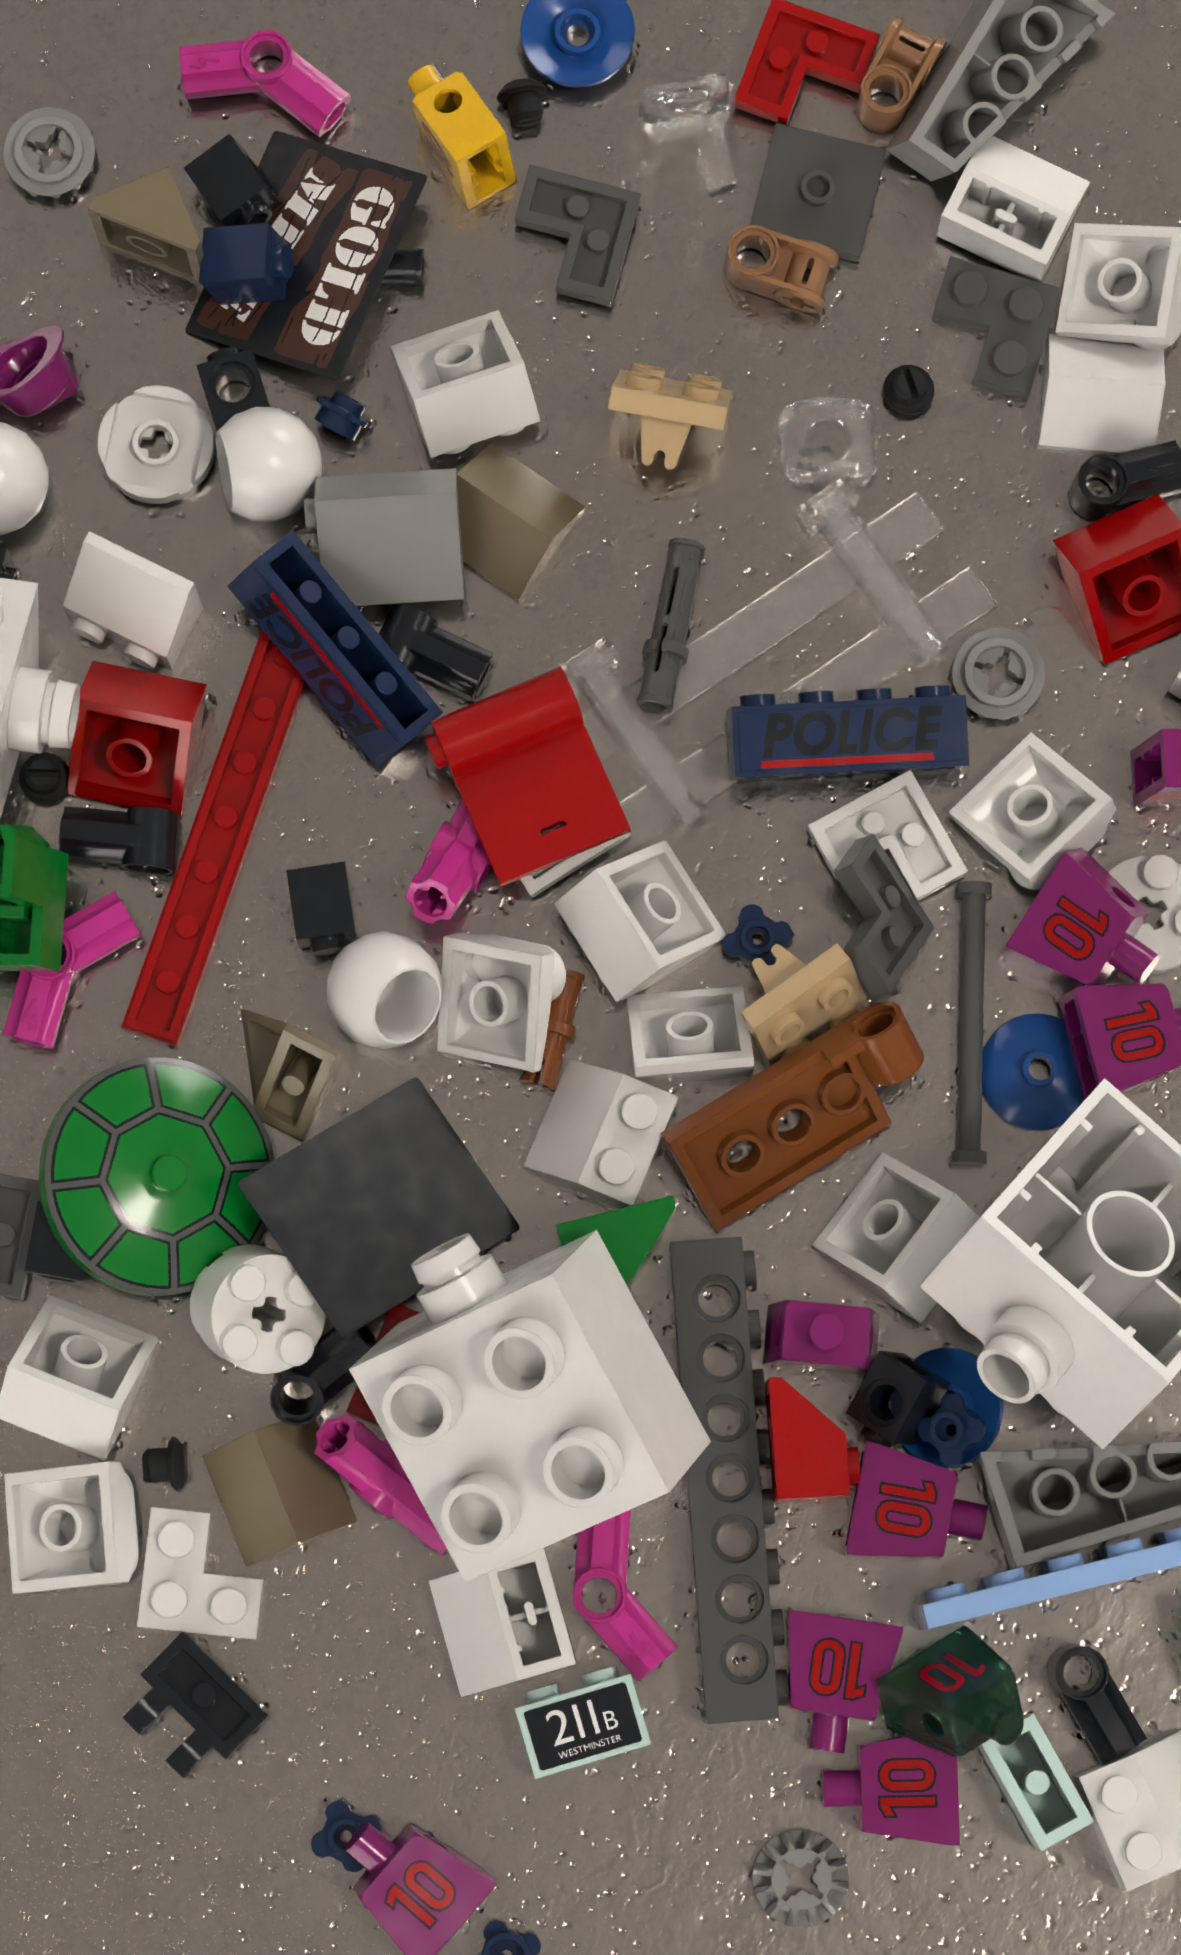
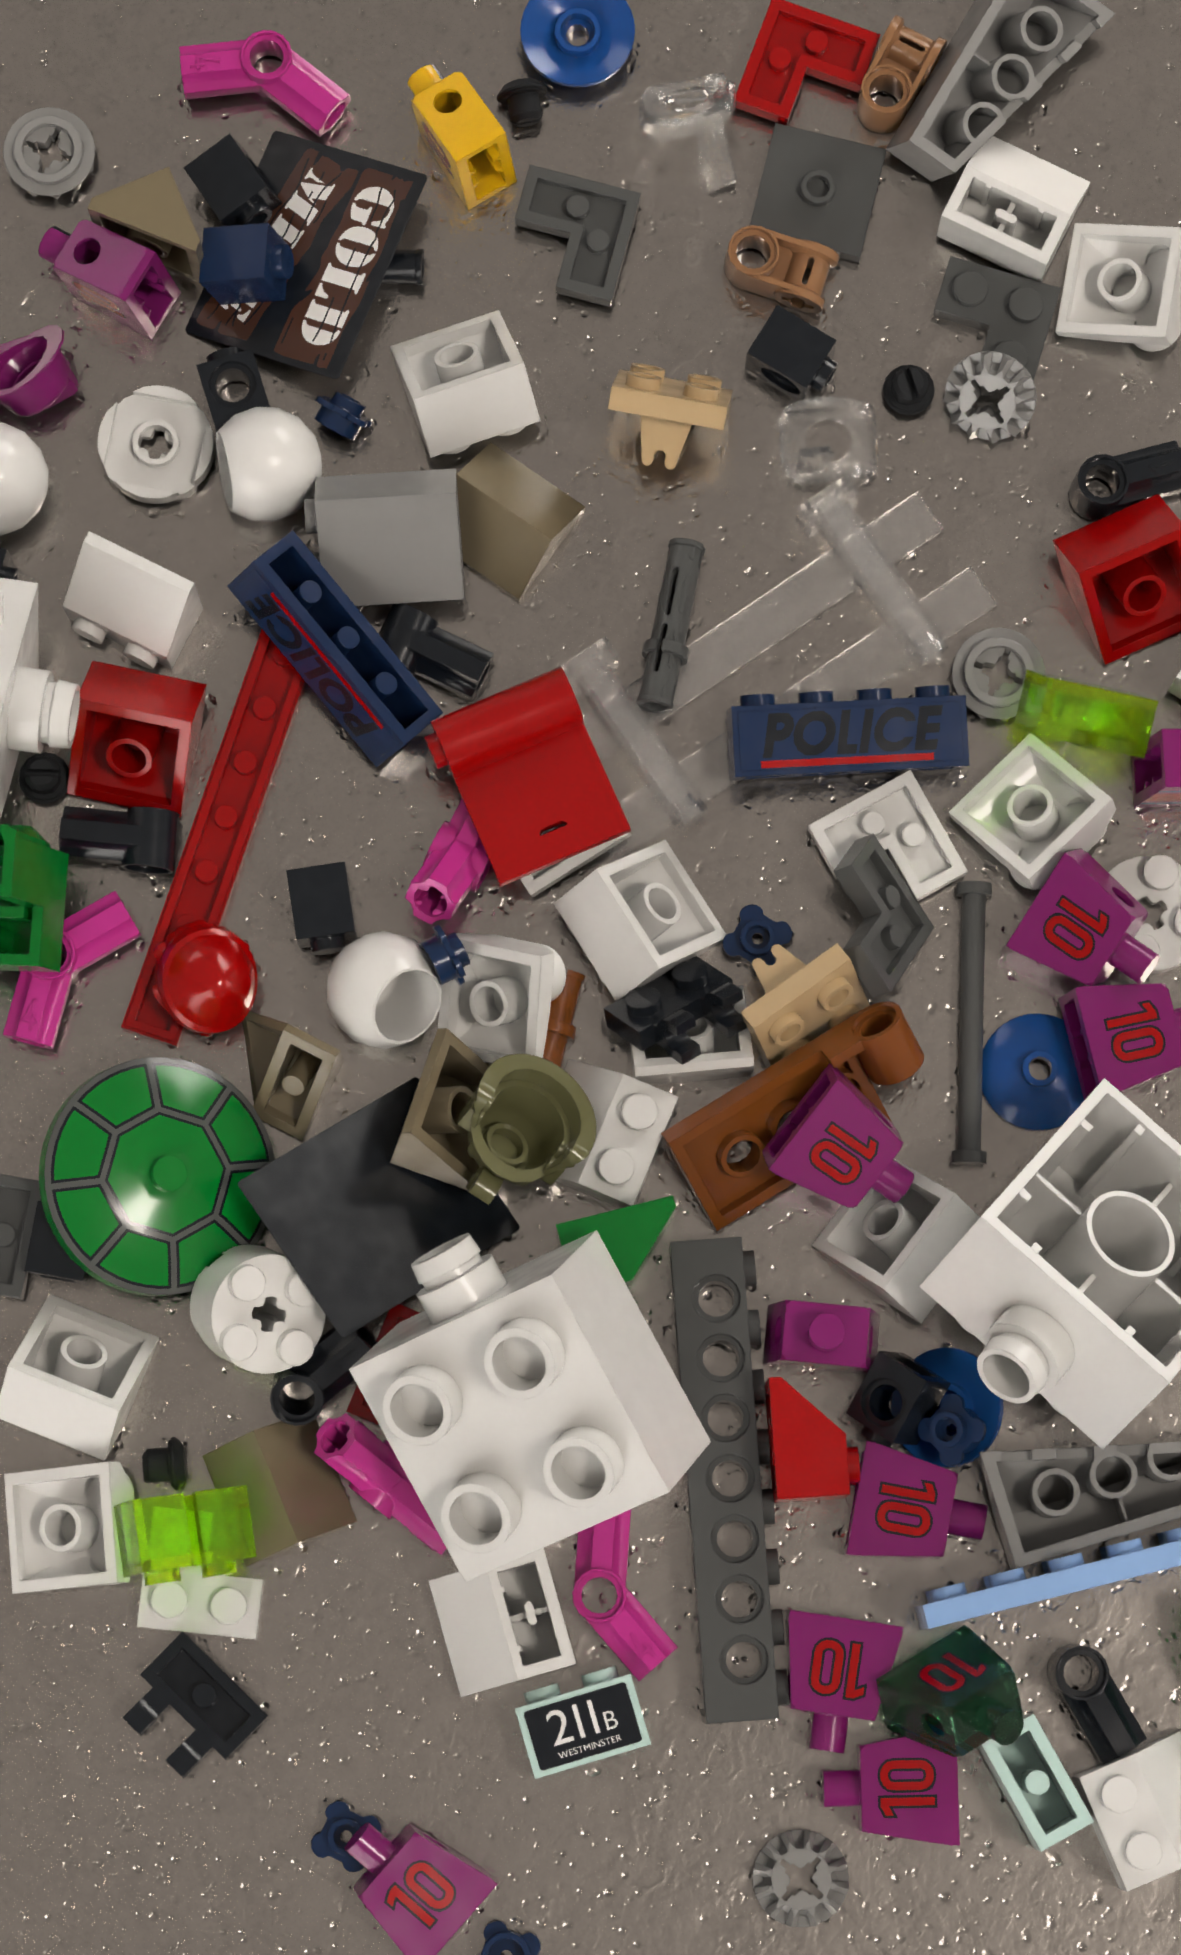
white slope [1038,333,1165,456] -> none
none -> magenta torso [38,219,181,340]
none -> clear neon green piece [114,1485,257,1586]
none -> red hair [152,919,258,1037]
none -> dark tan slope [390,1028,489,1190]
none -> dark blue plate [419,924,470,985]
none -> olive helmet [457,1054,597,1205]
none -> black plate [603,956,747,1065]
none -> black brick [745,305,839,403]
none -> magenta torso [762,1063,914,1208]
none -> light grey gear [943,351,1037,444]
none -> clear neon green piece [1014,669,1158,758]

